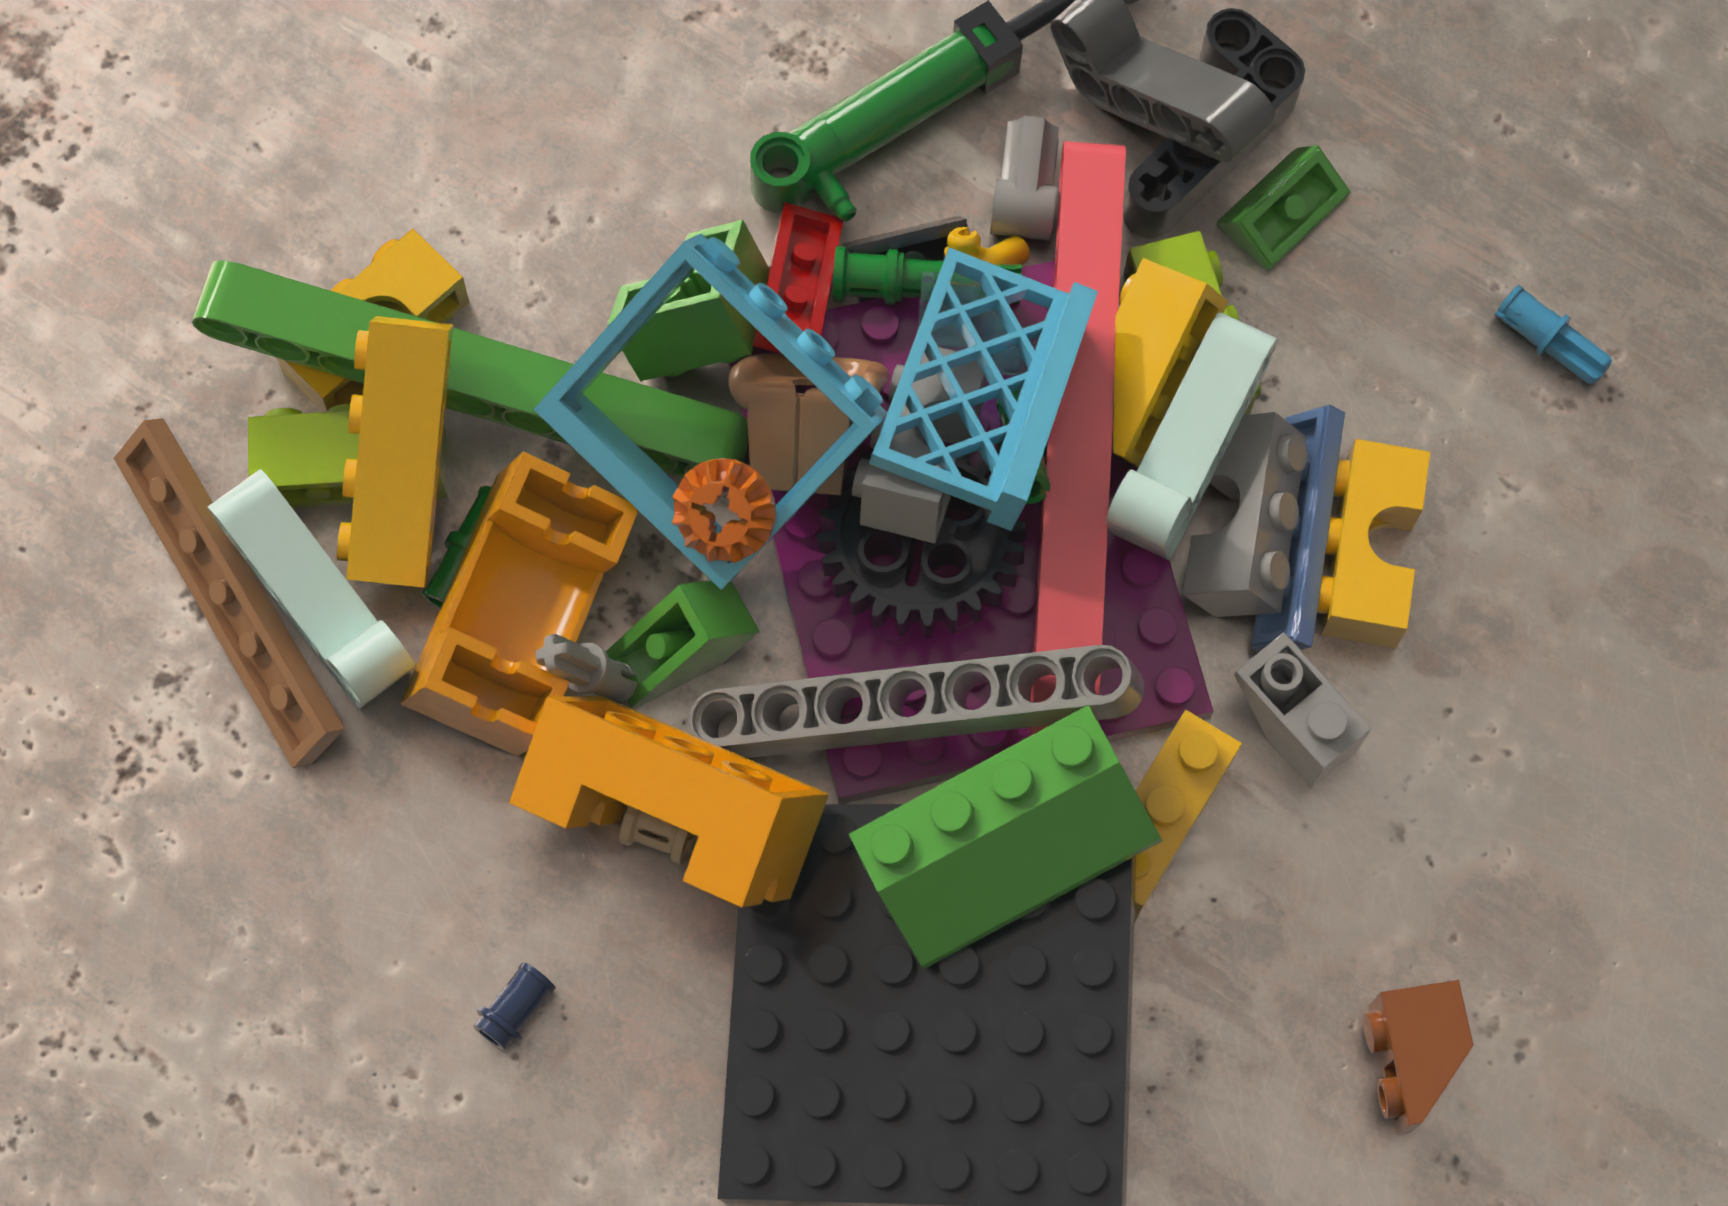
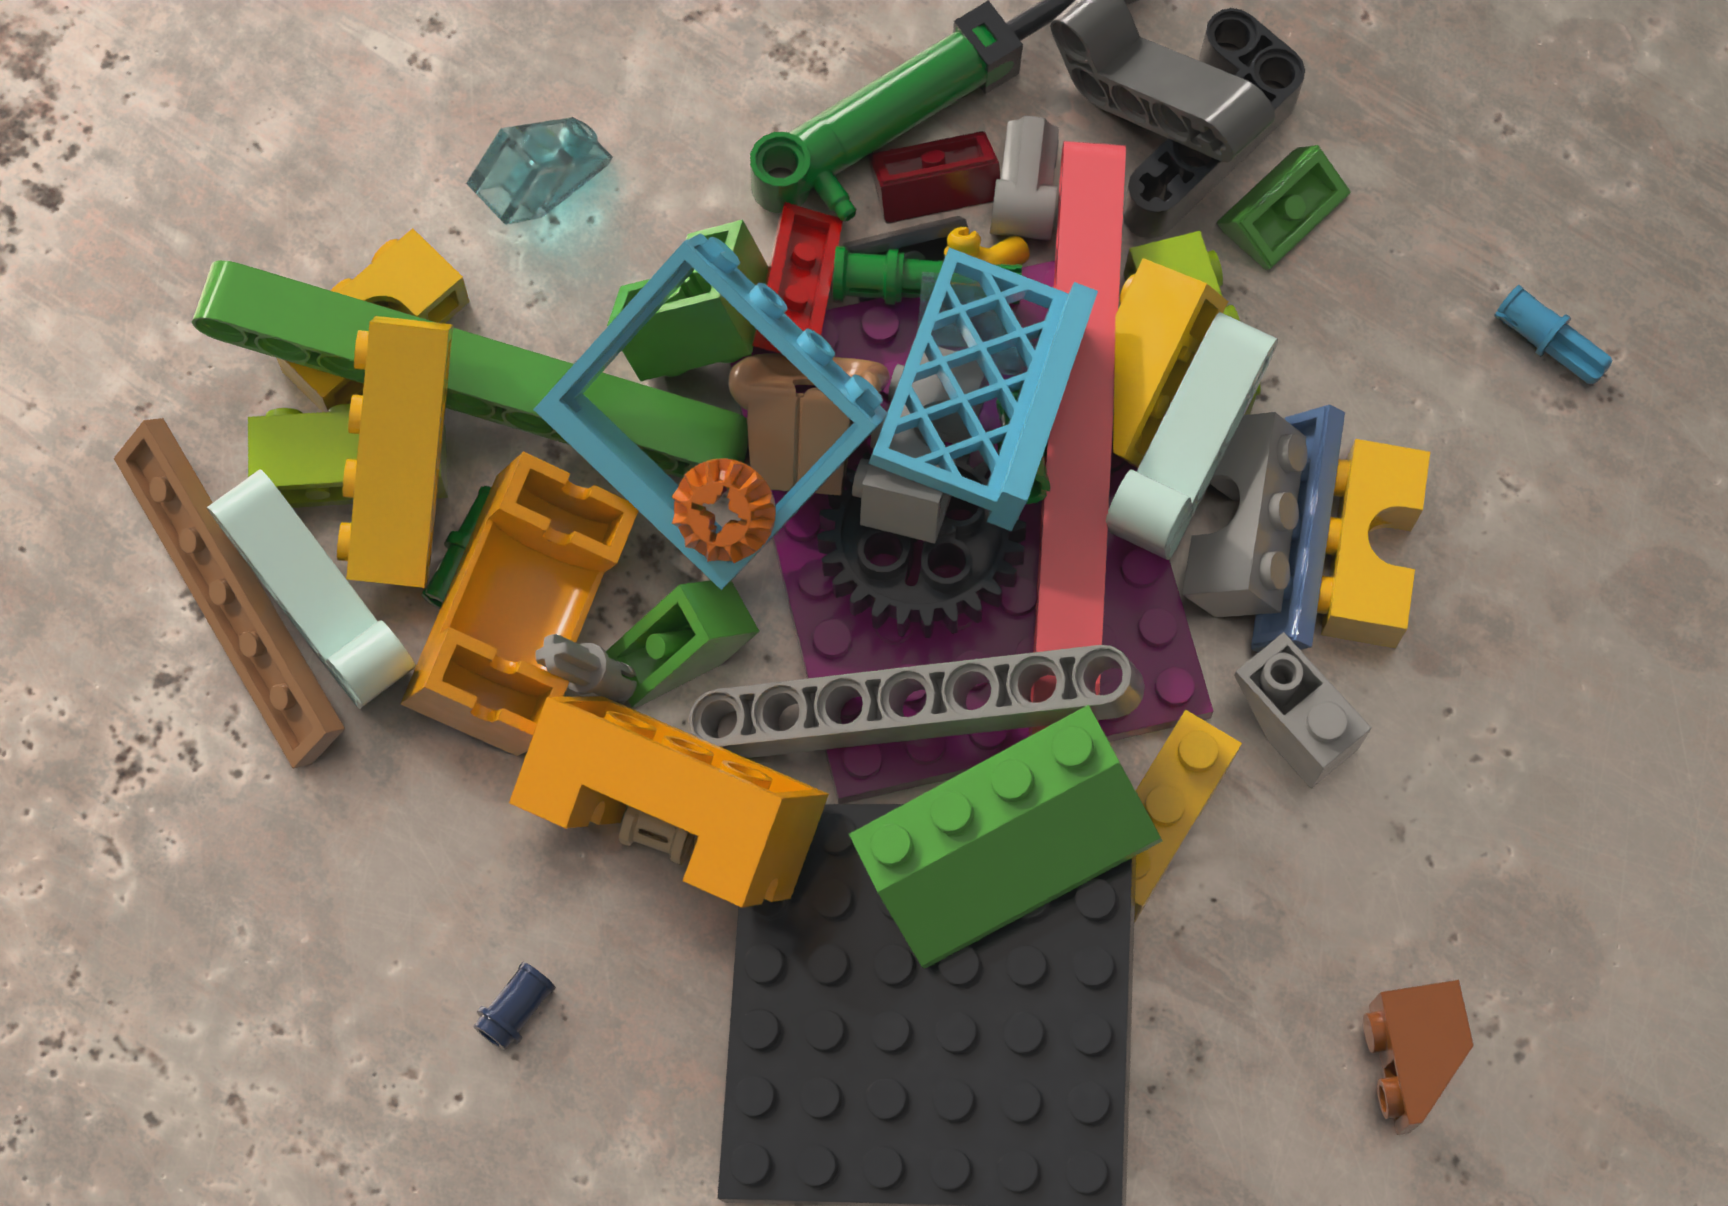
none -> clear light blue slope [466,117,613,225]
none -> dark red slope [868,131,1001,222]

